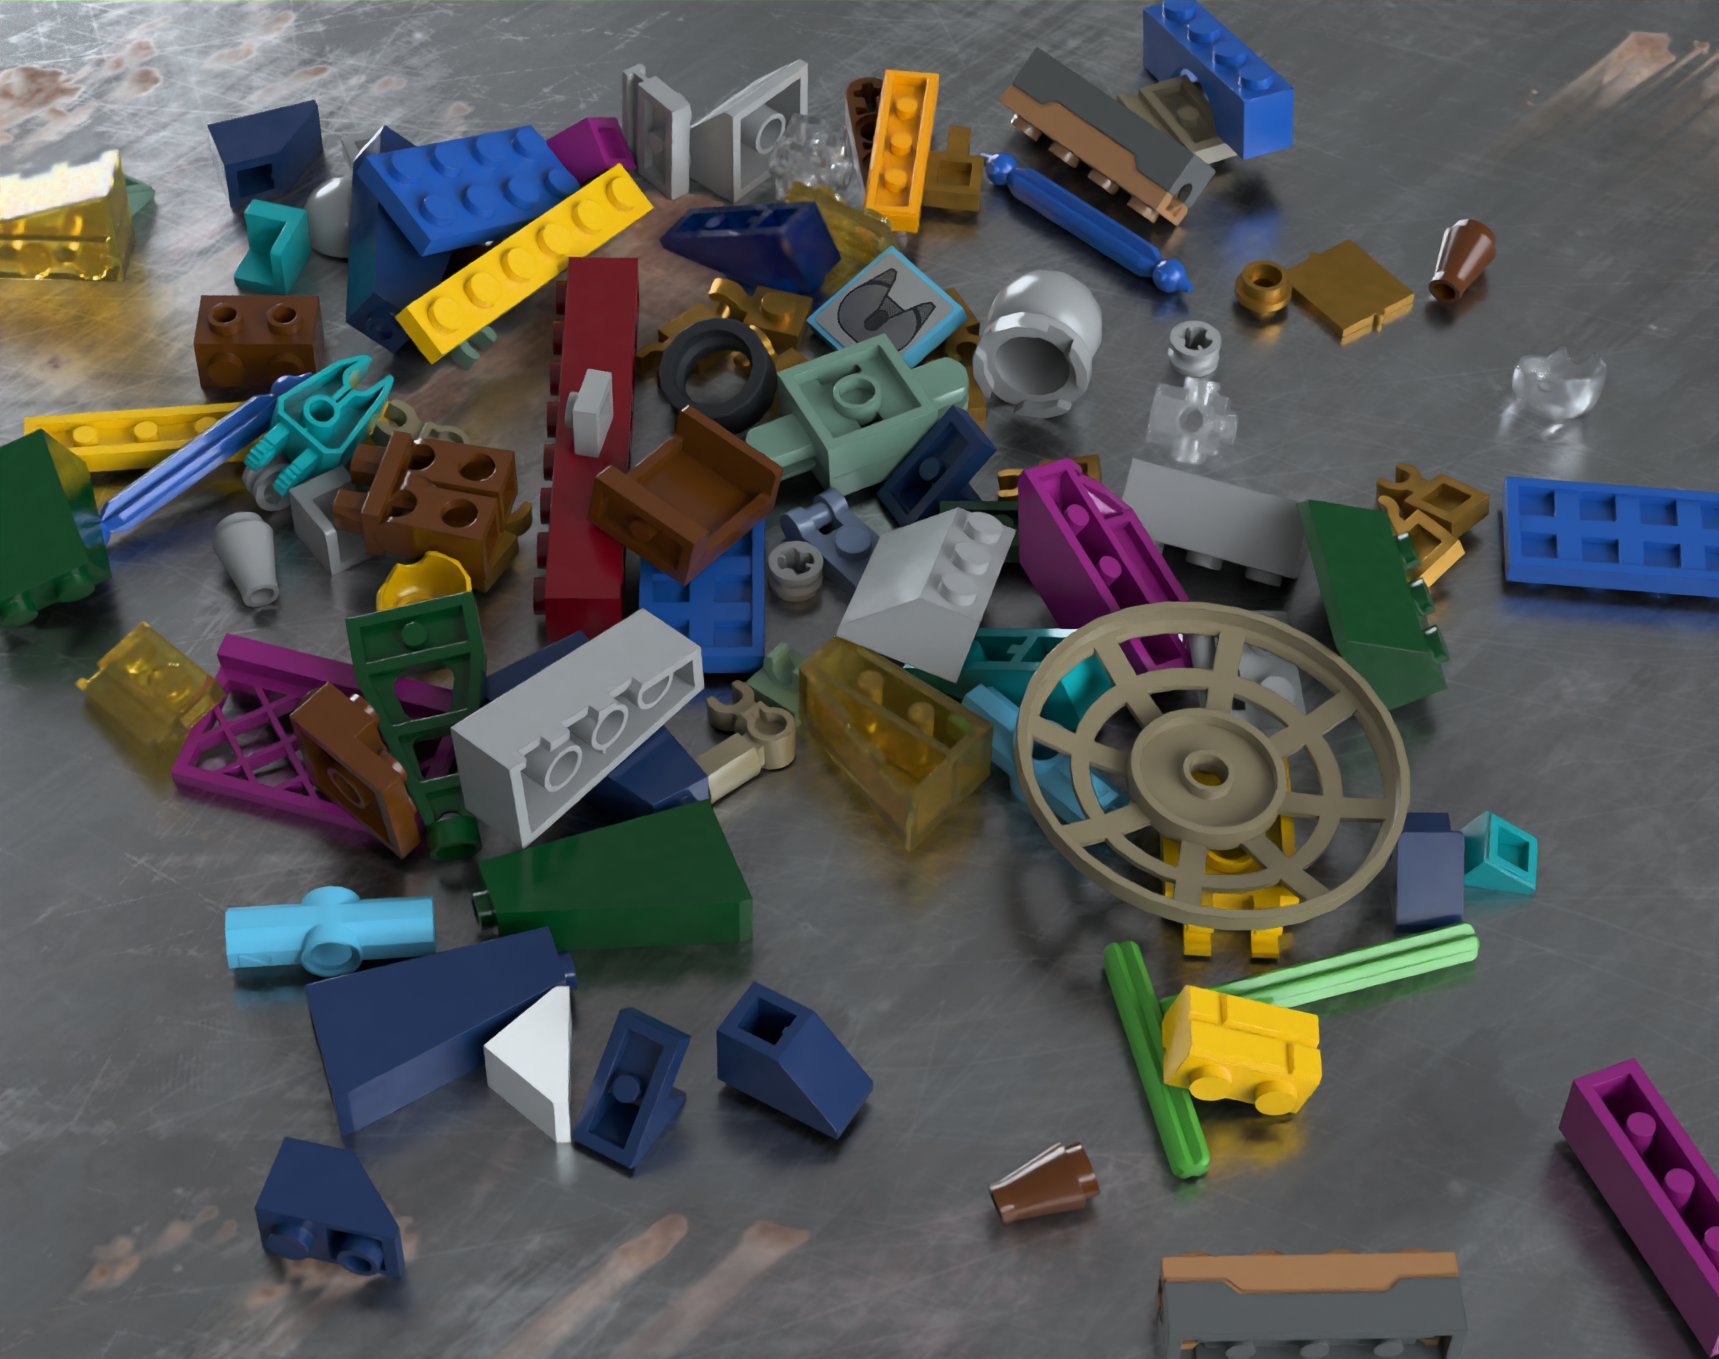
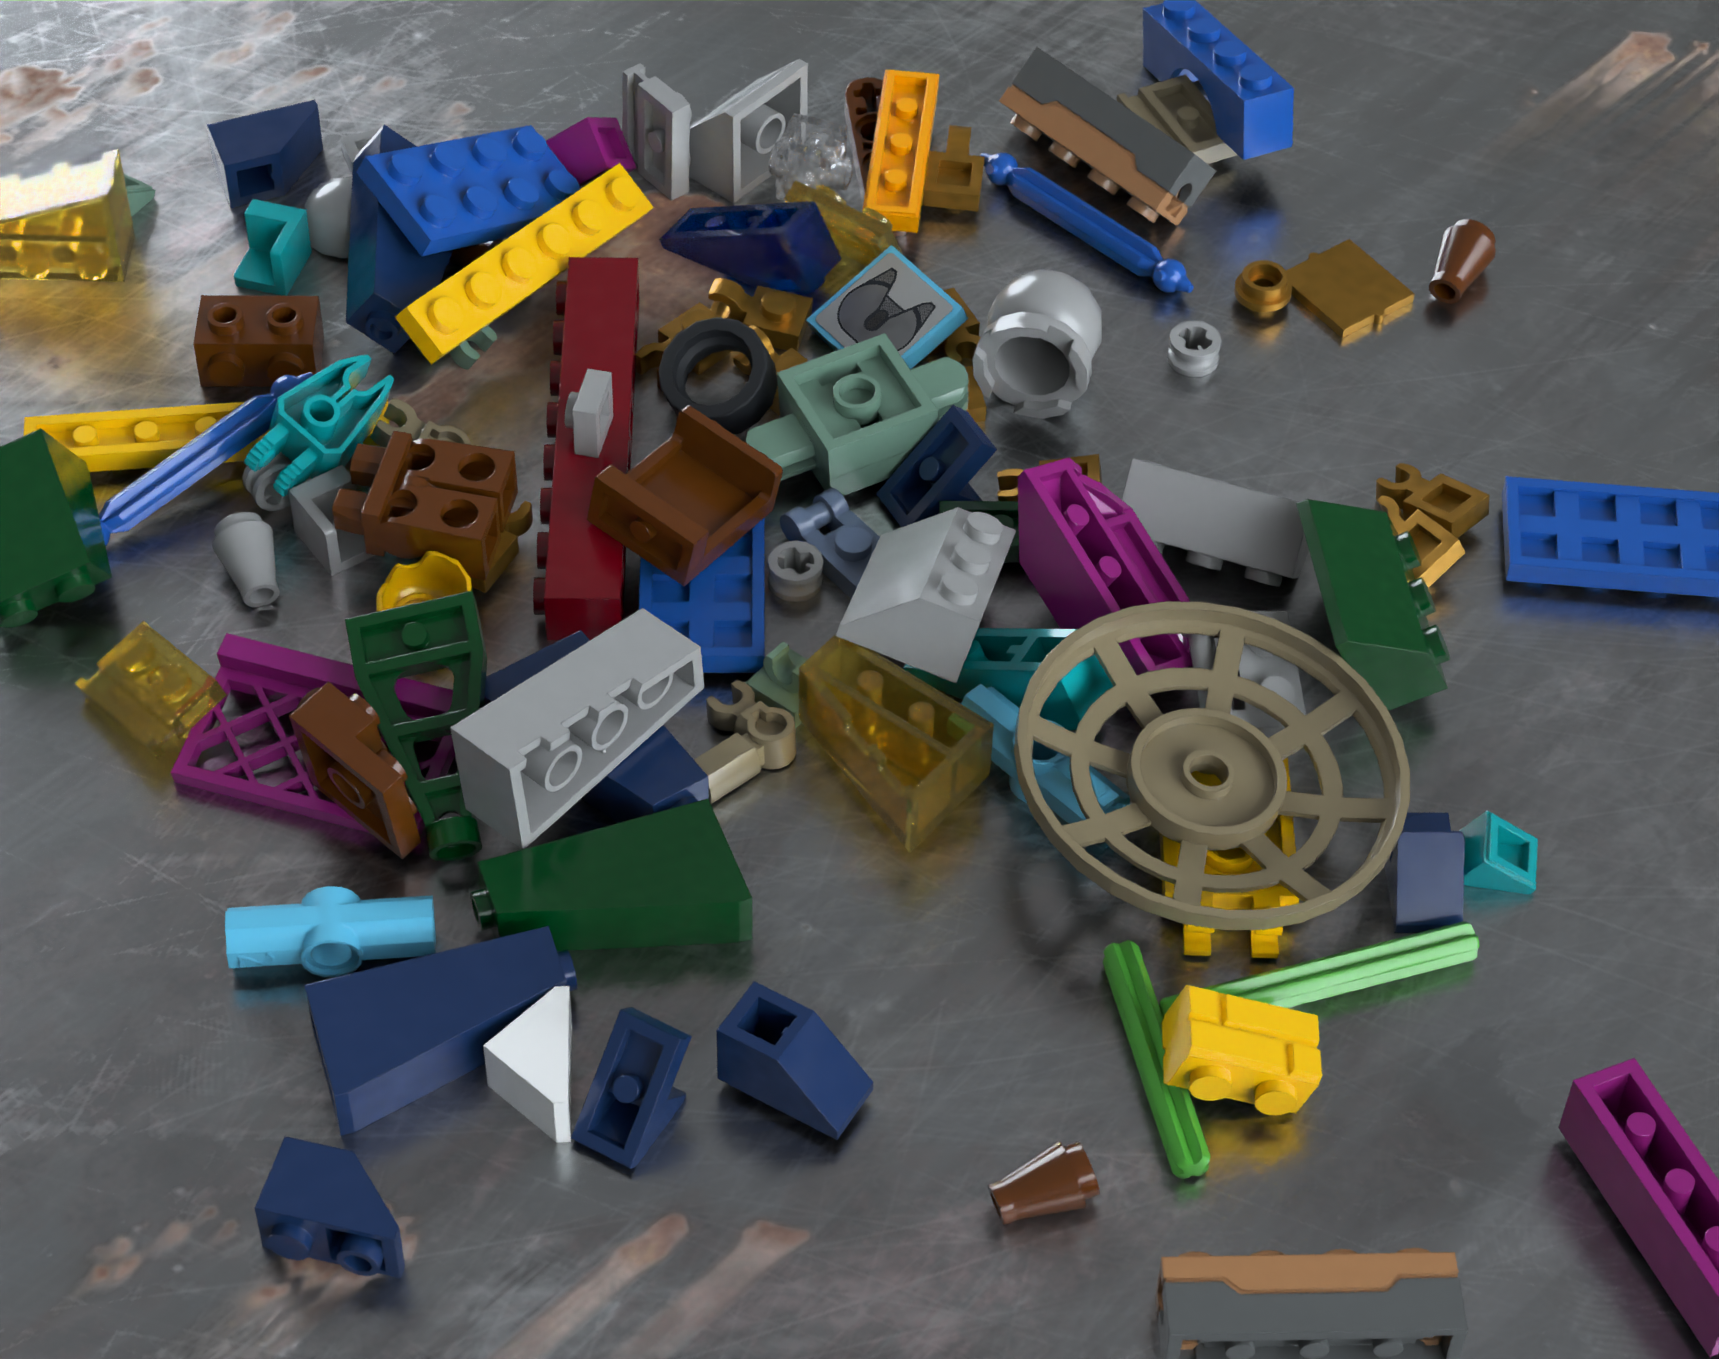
clear brick [1145,377,1240,466] -> none
clear hair [1511,347,1609,420] -> none

